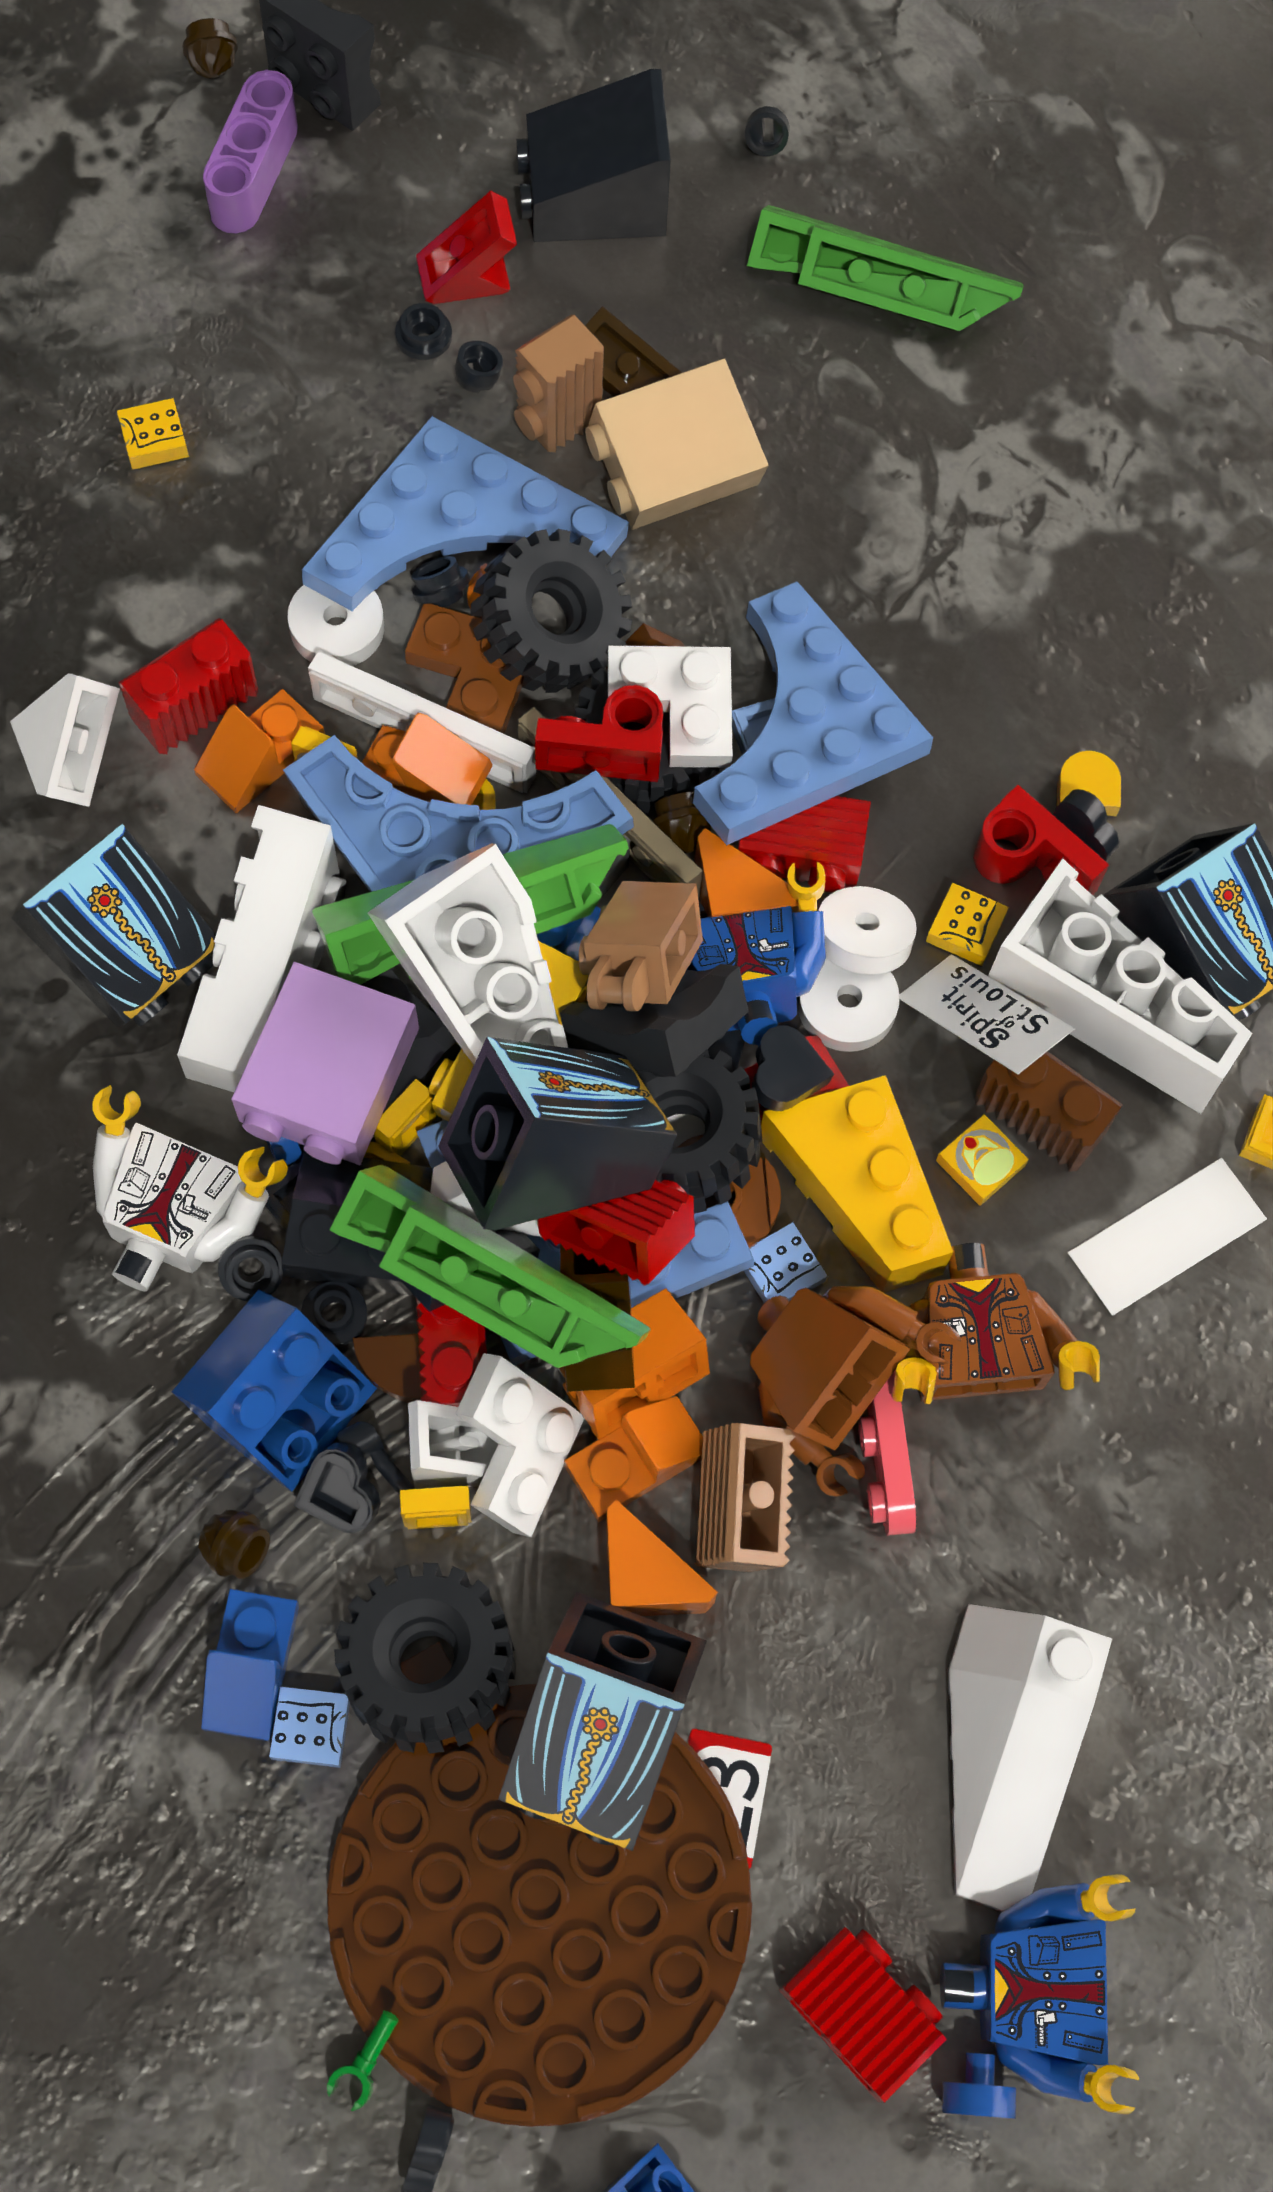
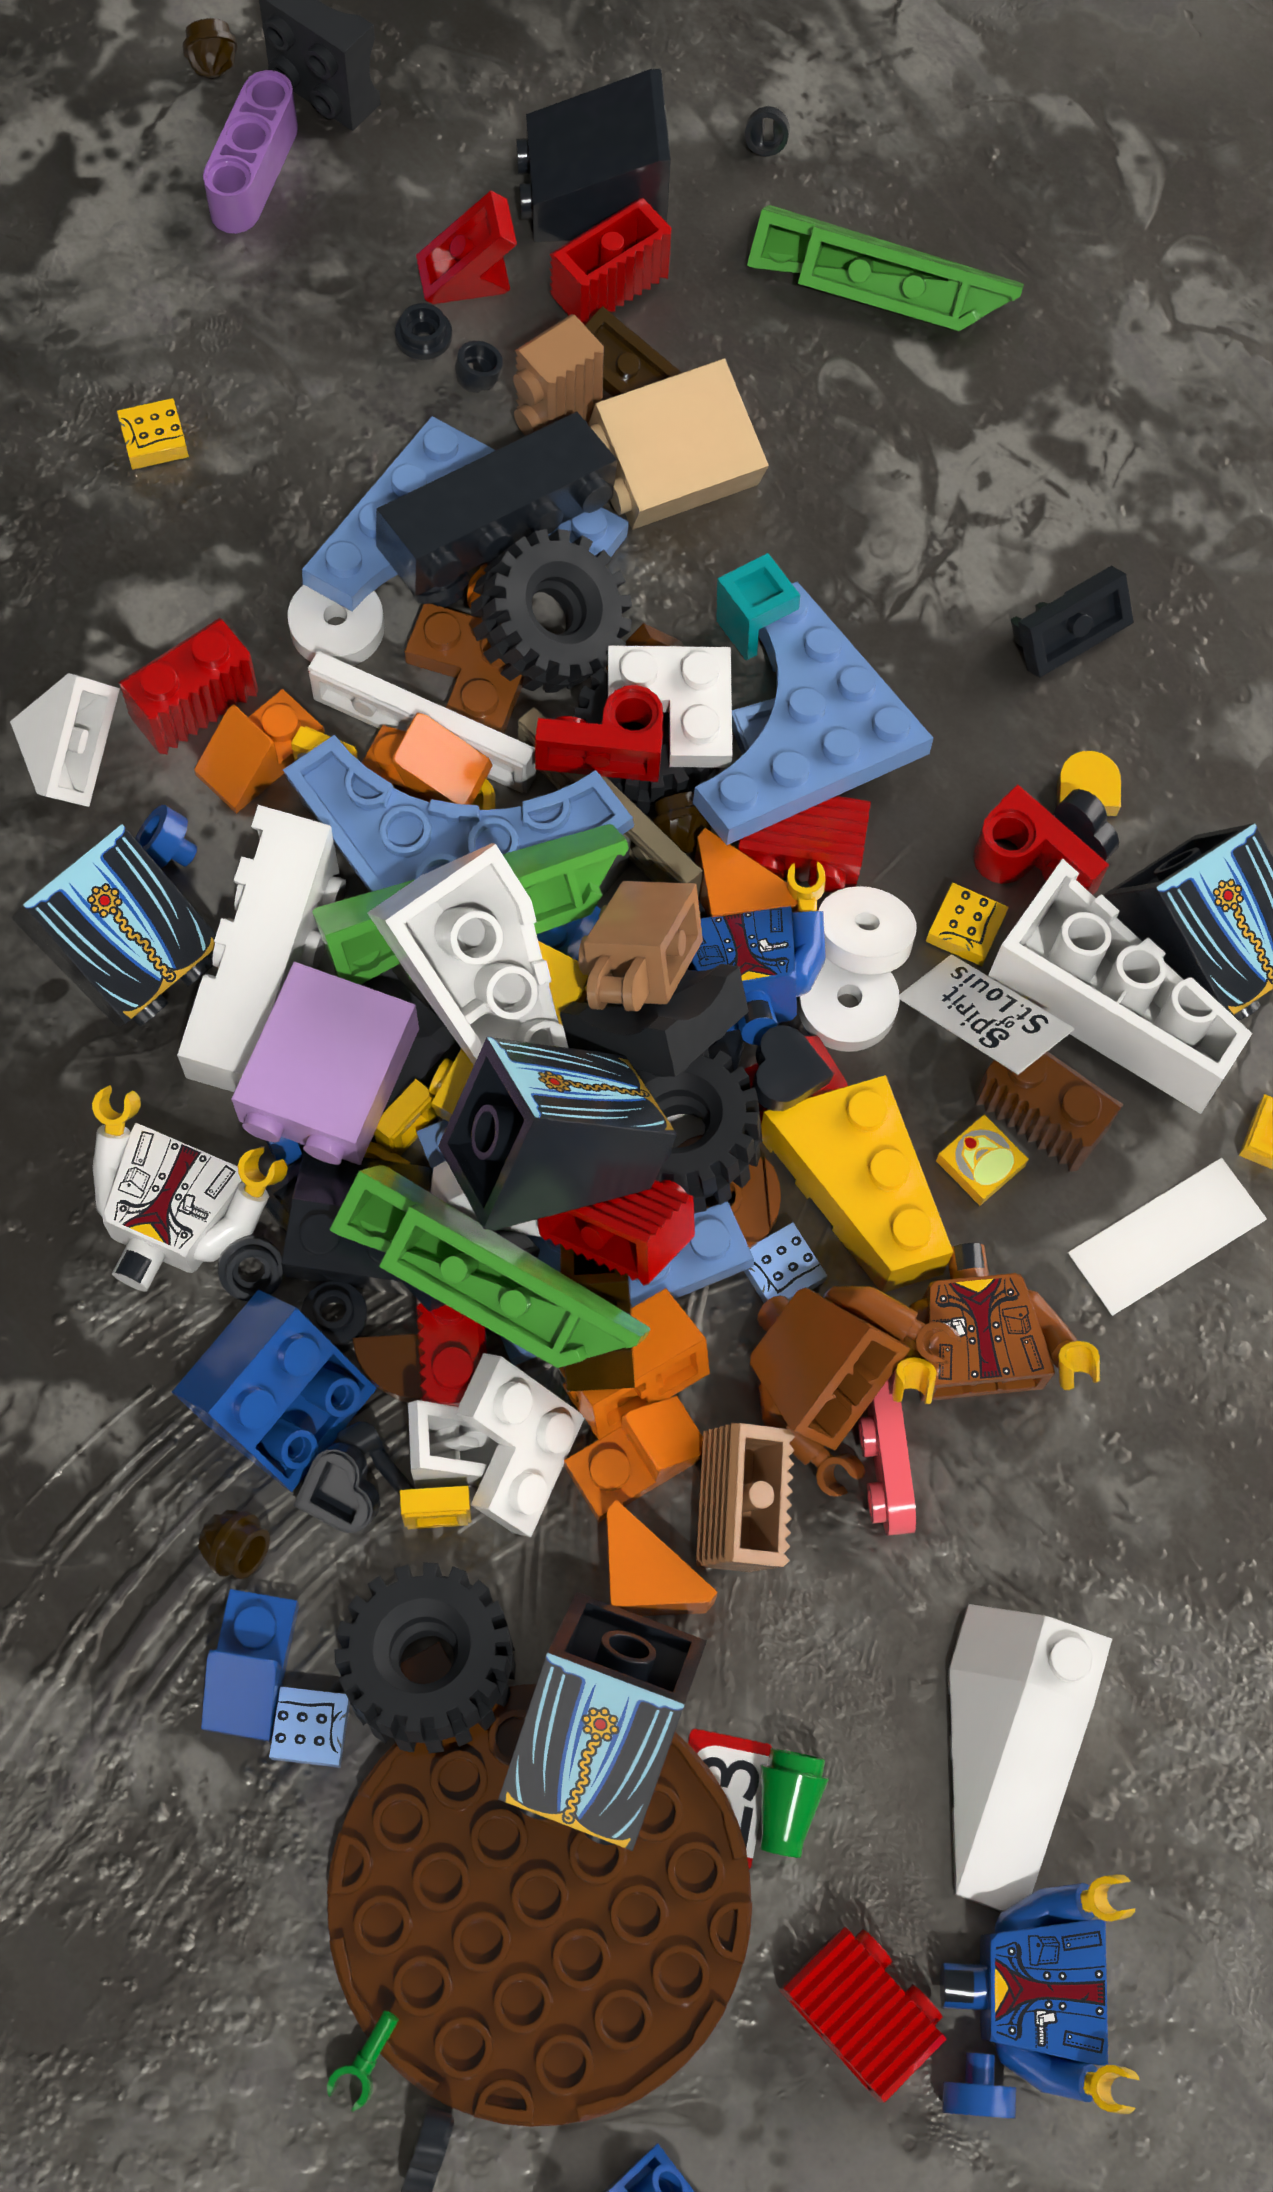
none -> blue tile [135,805,197,869]
none -> black brick [376,412,618,597]
none -> red brick [550,198,672,325]
none -> teal panel [716,553,800,661]
none -> green cone [760,1748,829,1858]
none -> black plate [1011,565,1134,678]

